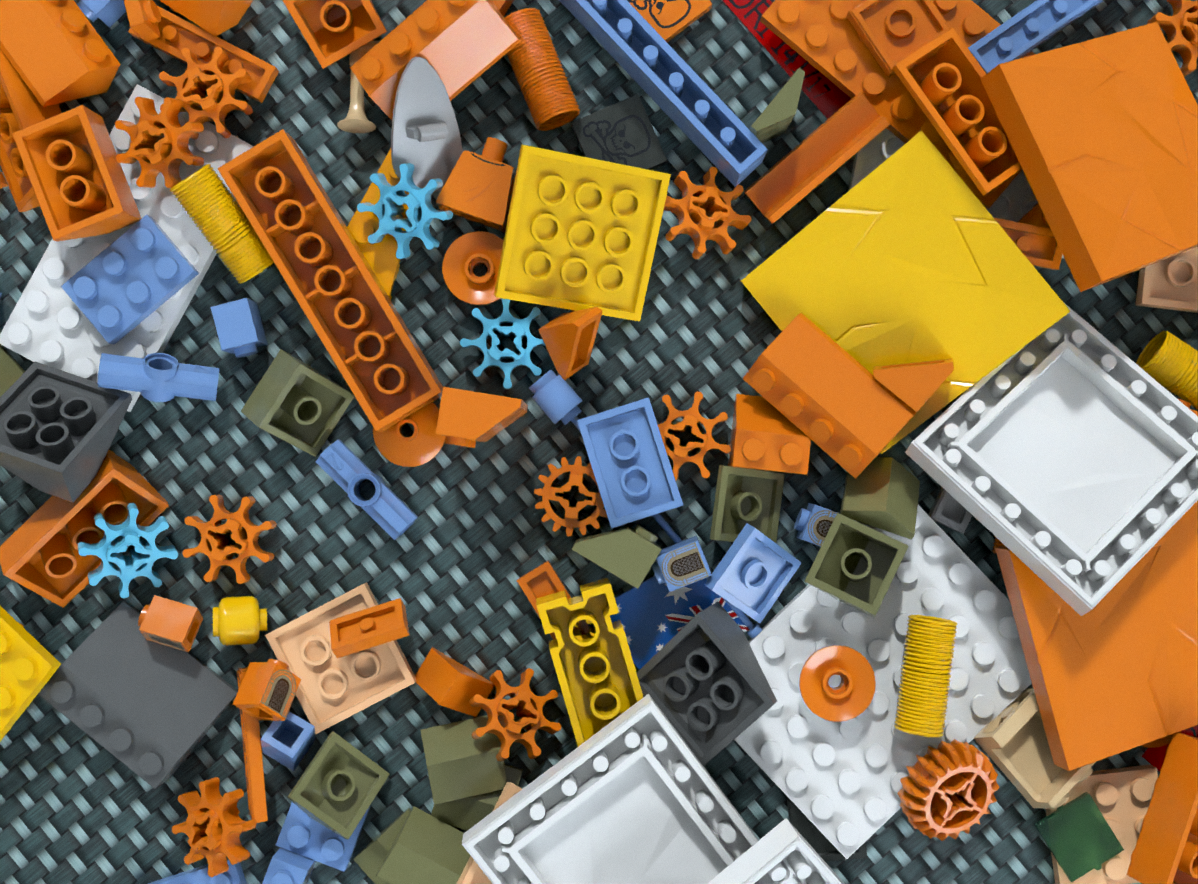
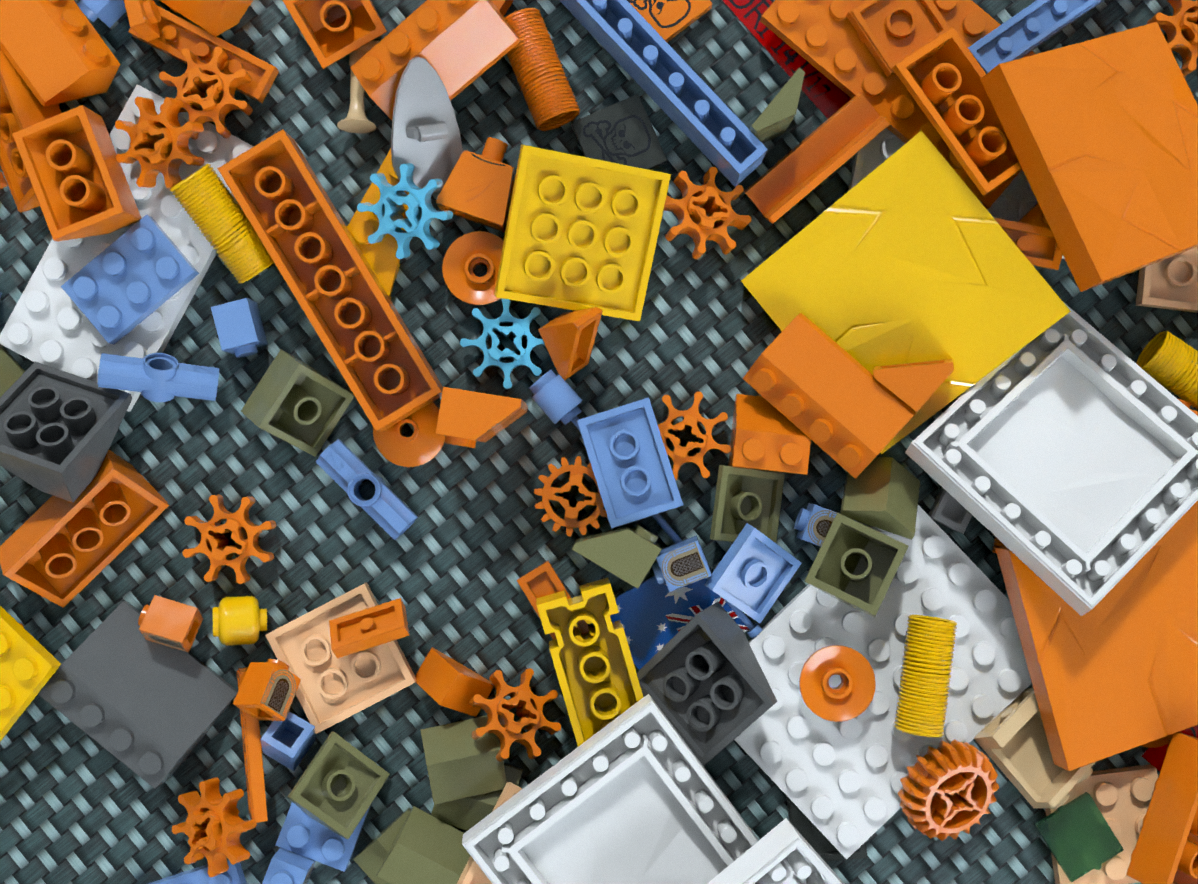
medium azure gear [77,503,178,598] -> none

